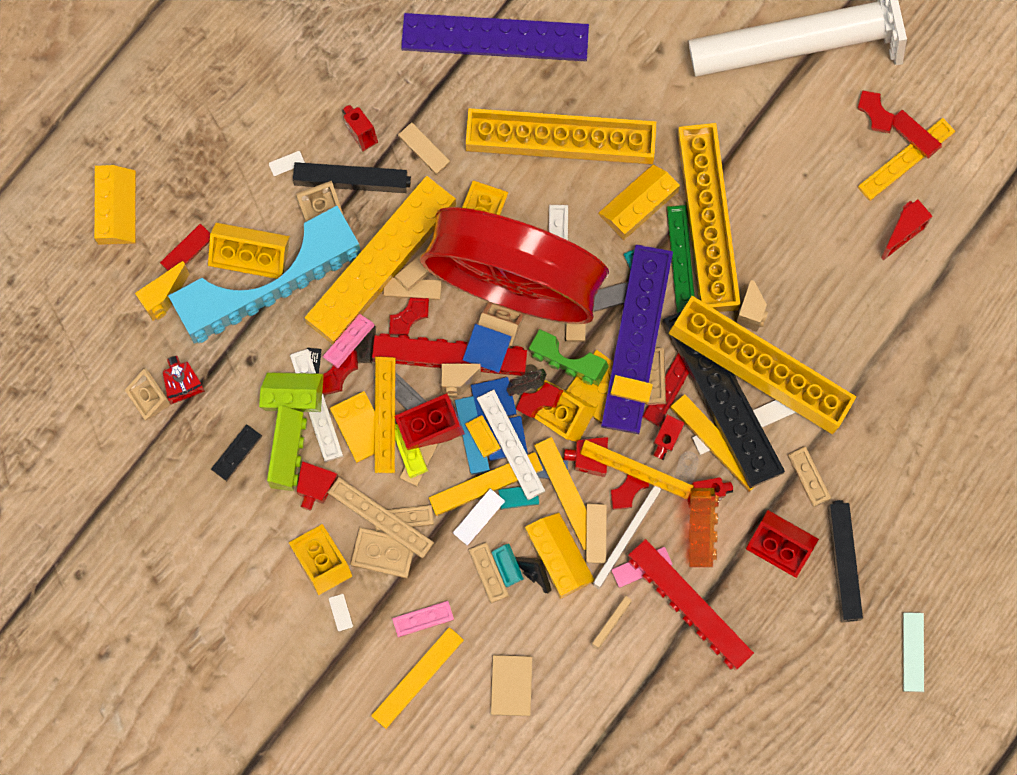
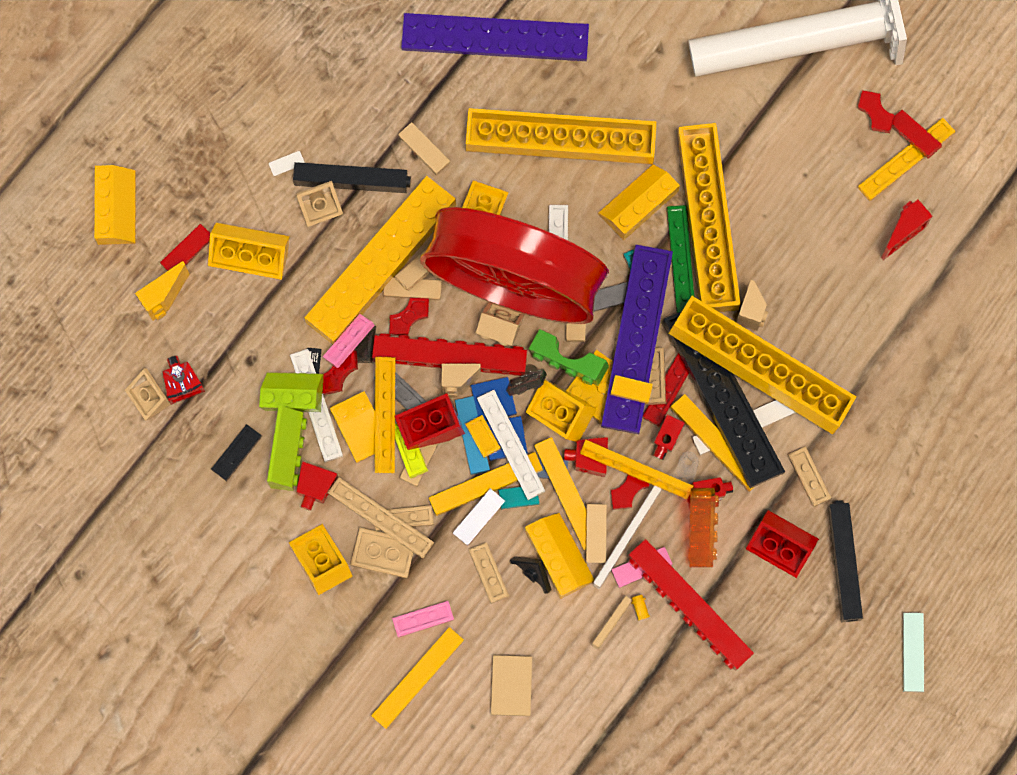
medium azure arch [169,206,361,344] -> none
white sticker [329,594,353,631] -> none
red torso [342,105,378,152] -> none
blue tile [463,324,512,373] -> none
teal tile [491,544,524,587] -> none
red tile [516,382,563,418] -> none
none -> yellow pin [631,594,650,621]

